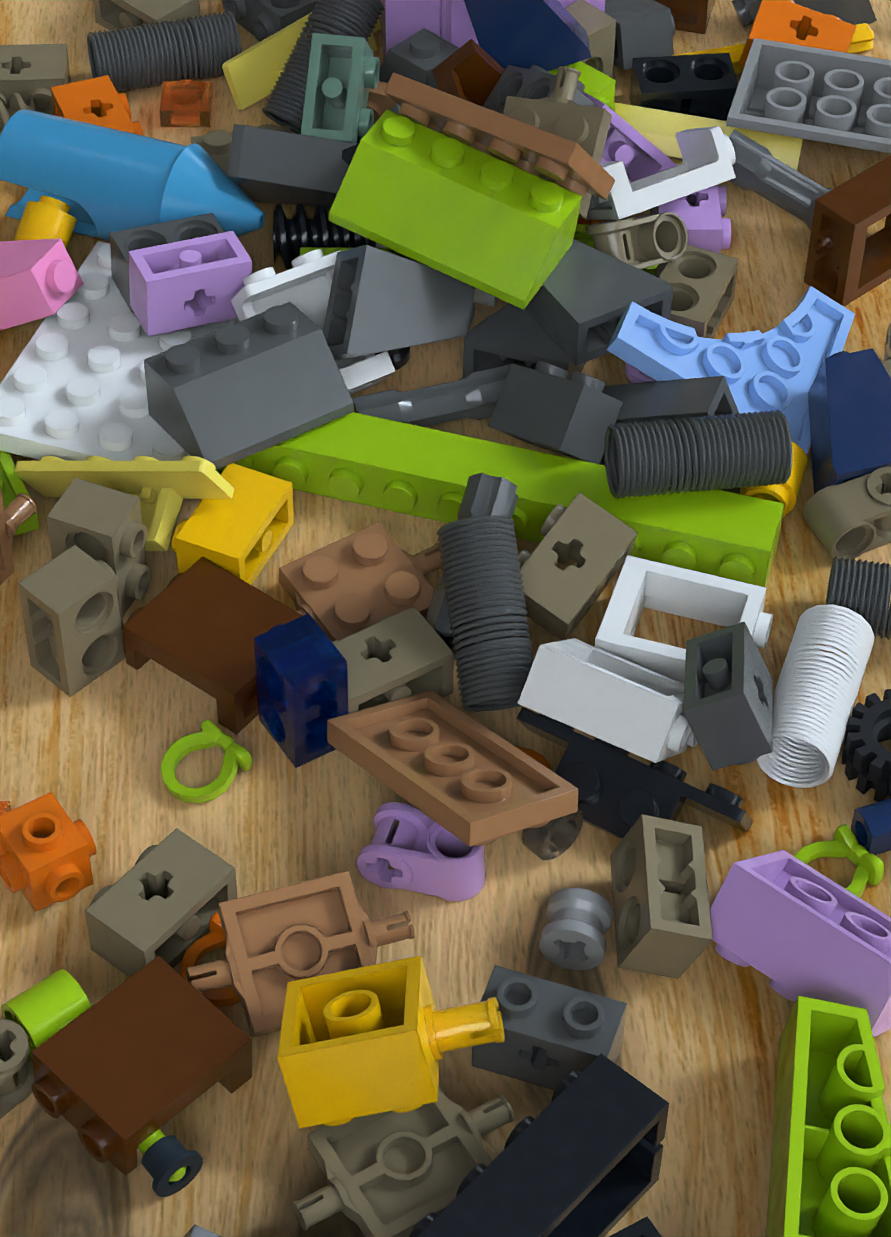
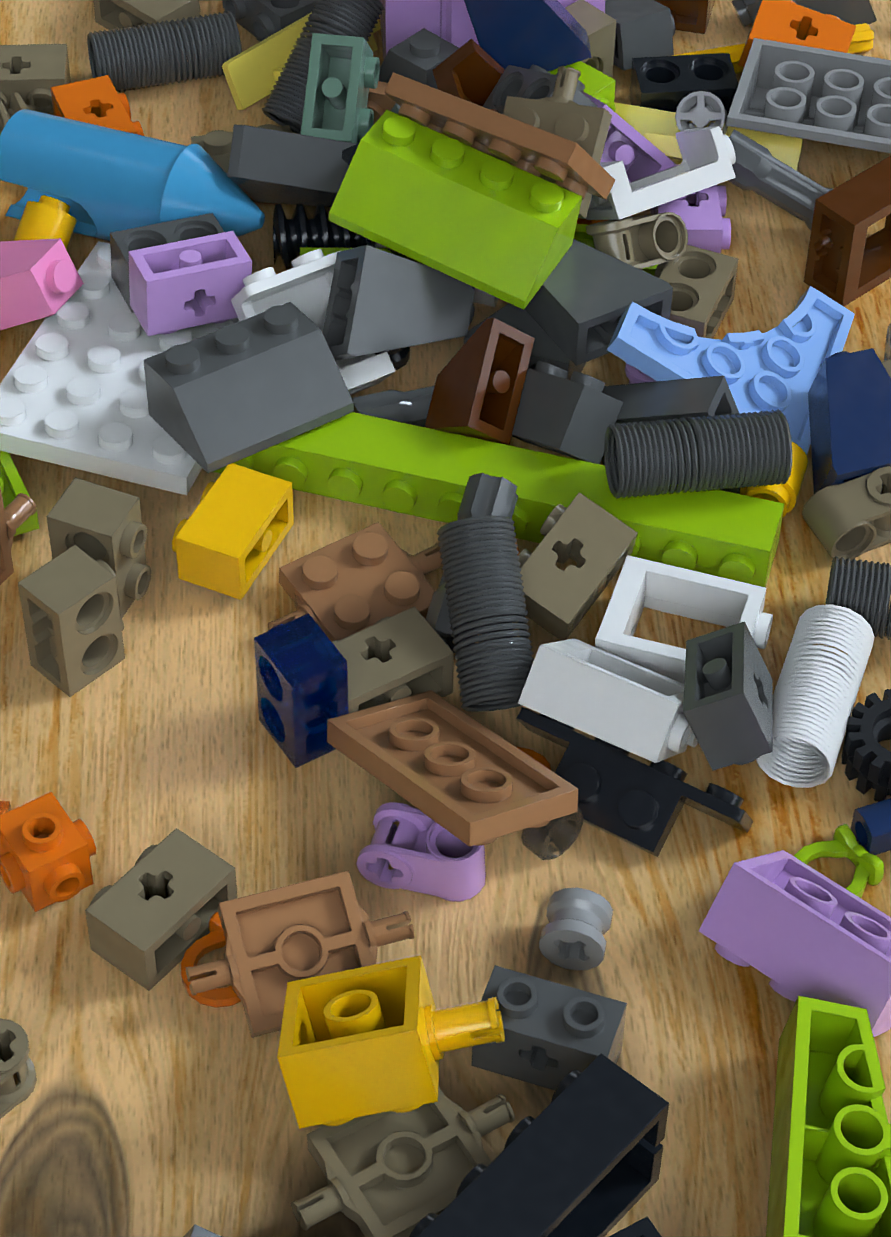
lime piece [1,969,203,1197] -> none
light yellow bracket [14,456,235,551] -> none
reddish brown panel [31,956,252,1175] -> none
reddish brown panel [122,557,315,735] -> none
clear orange plate [159,79,213,127] -> none
lime piece [160,719,253,804] -> none
dark tan brick [610,814,713,979] -> none
none -> reddish brown slope [425,318,535,445]
none -> light grey wheel [675,91,728,134]

